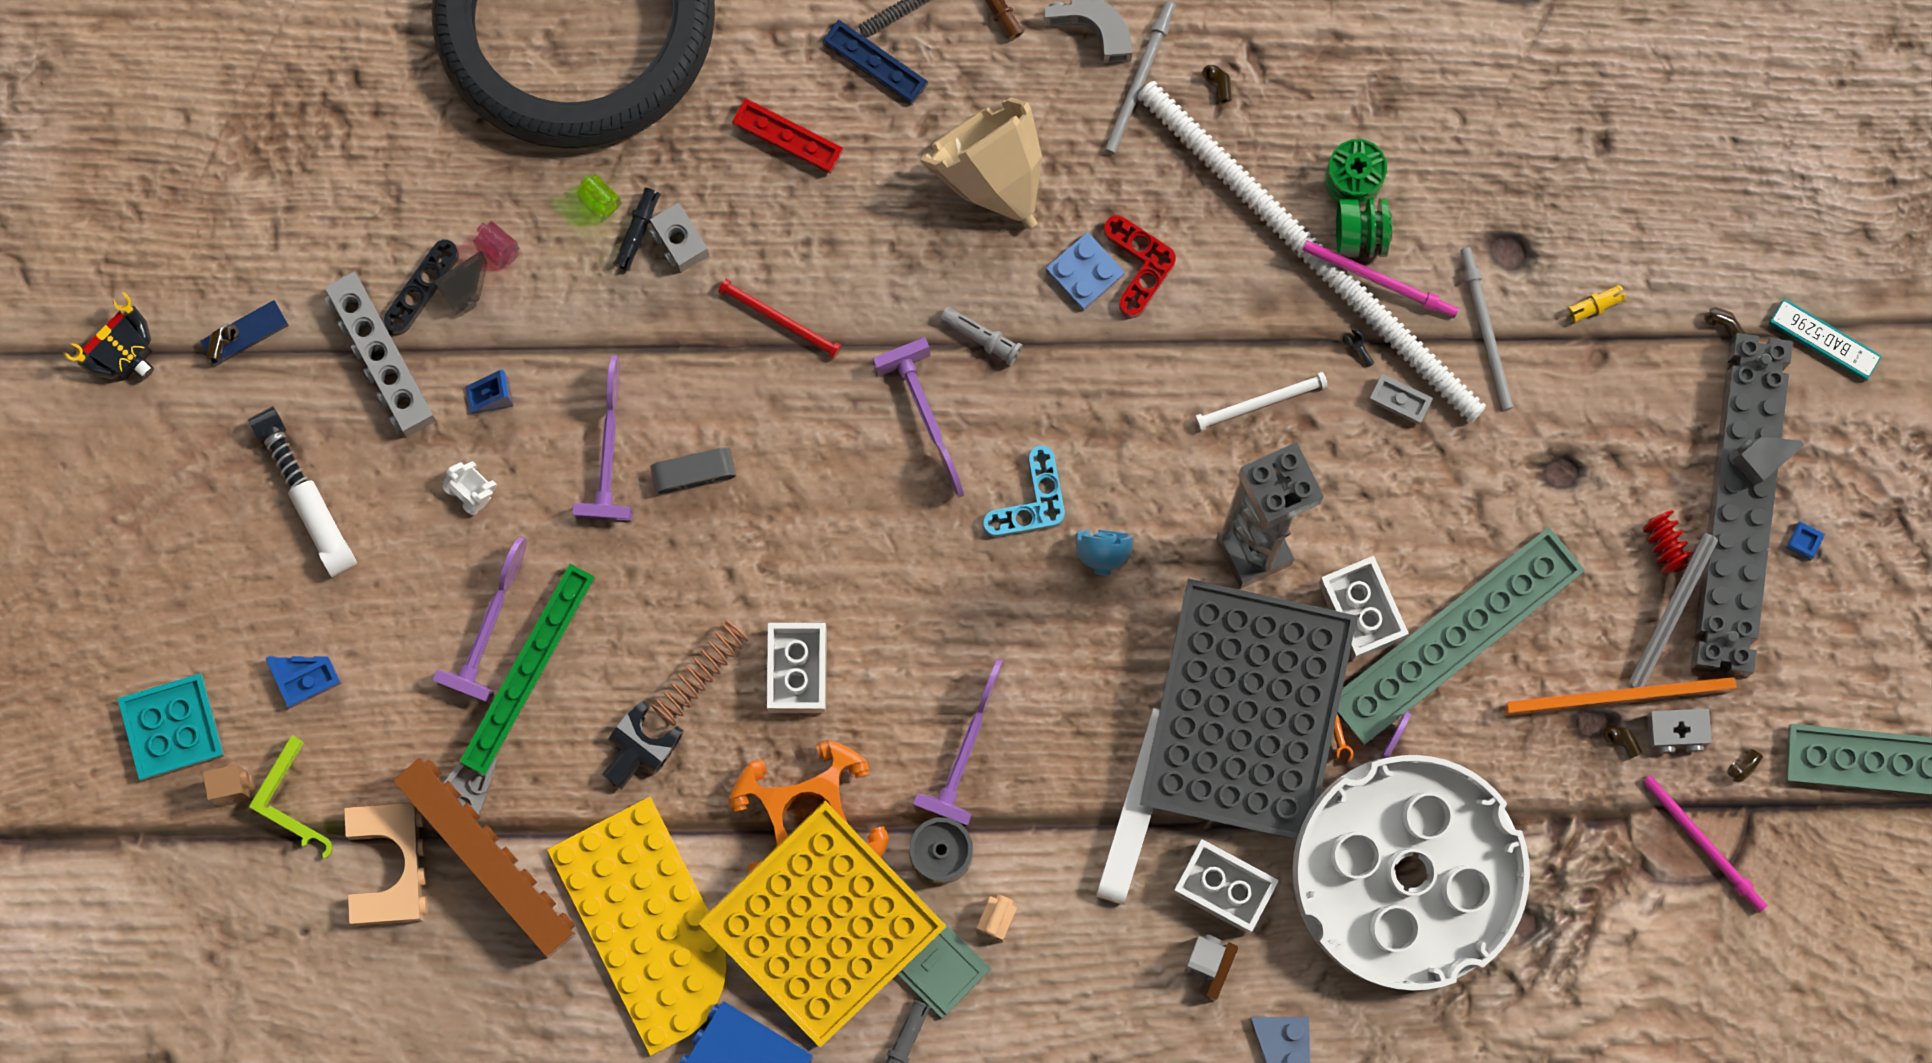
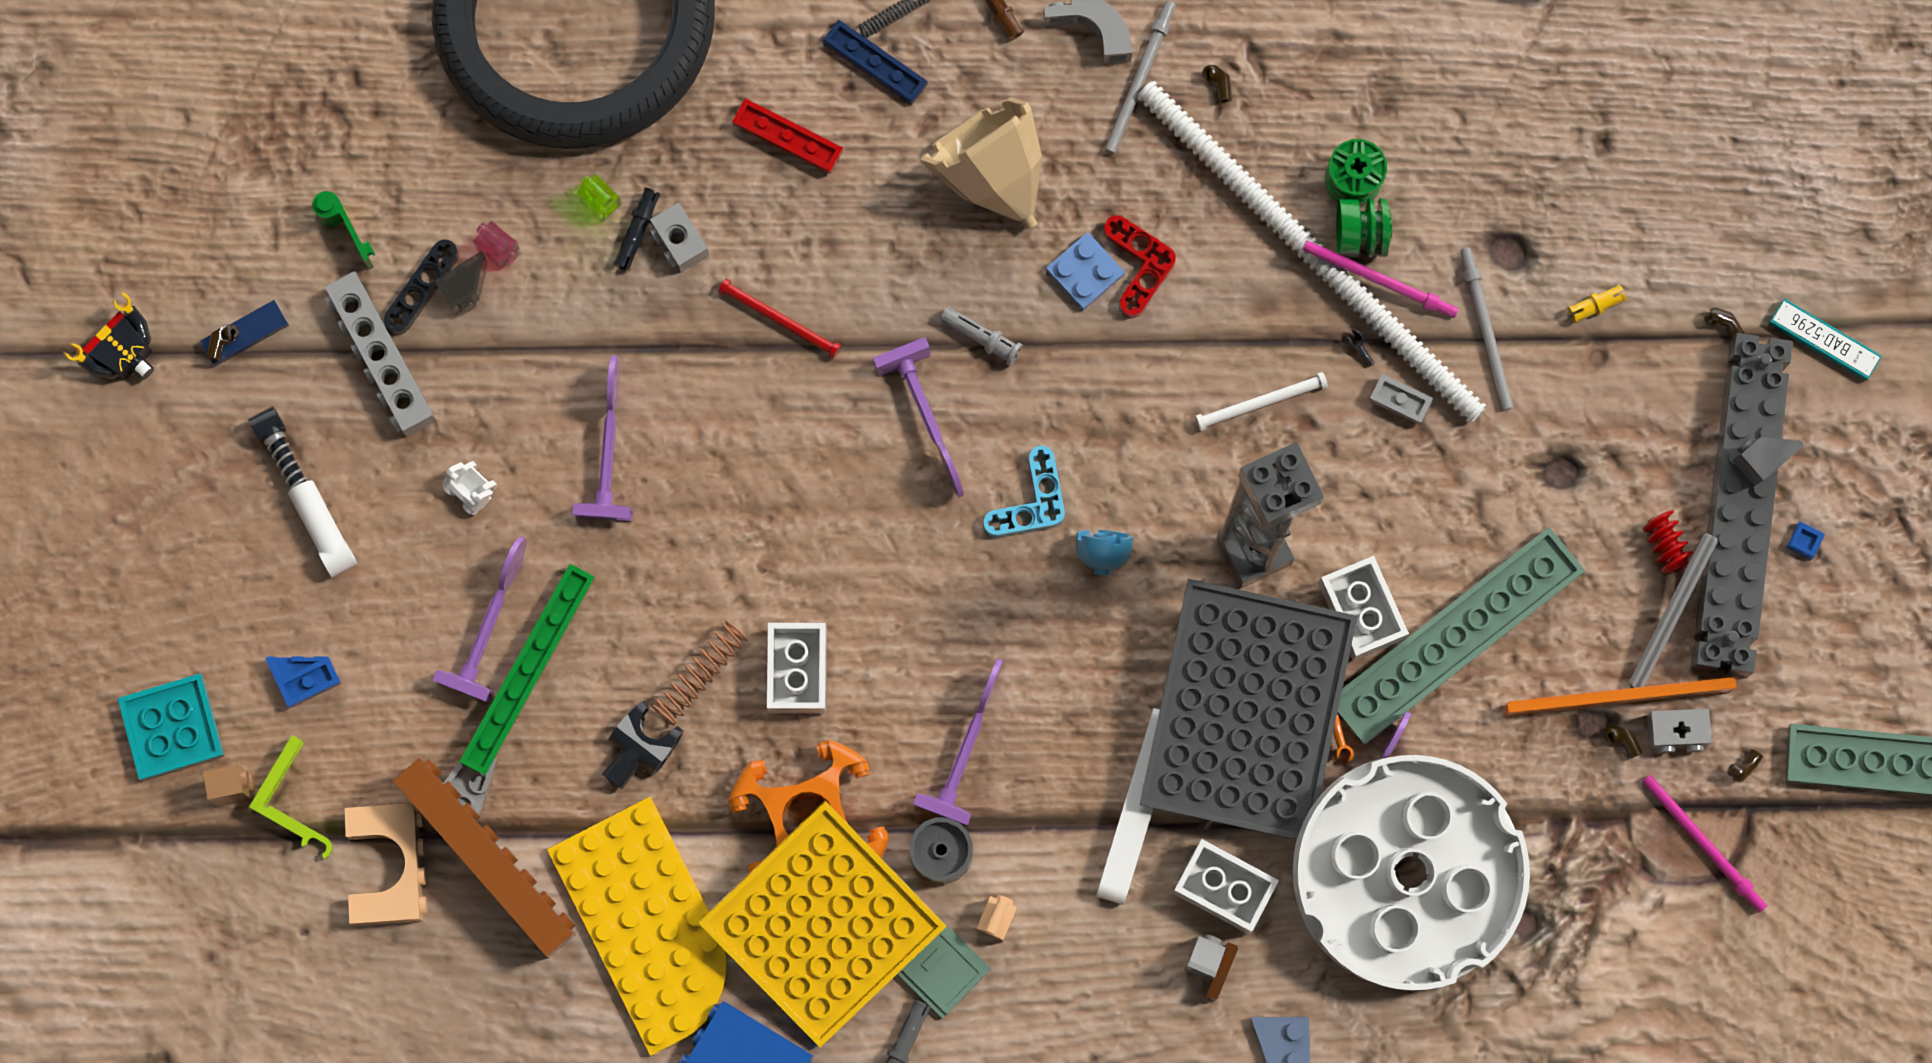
blue slope [465,370,513,414] -> none
dark grey beam [650,447,736,495] -> none
none -> green door [312,191,375,270]

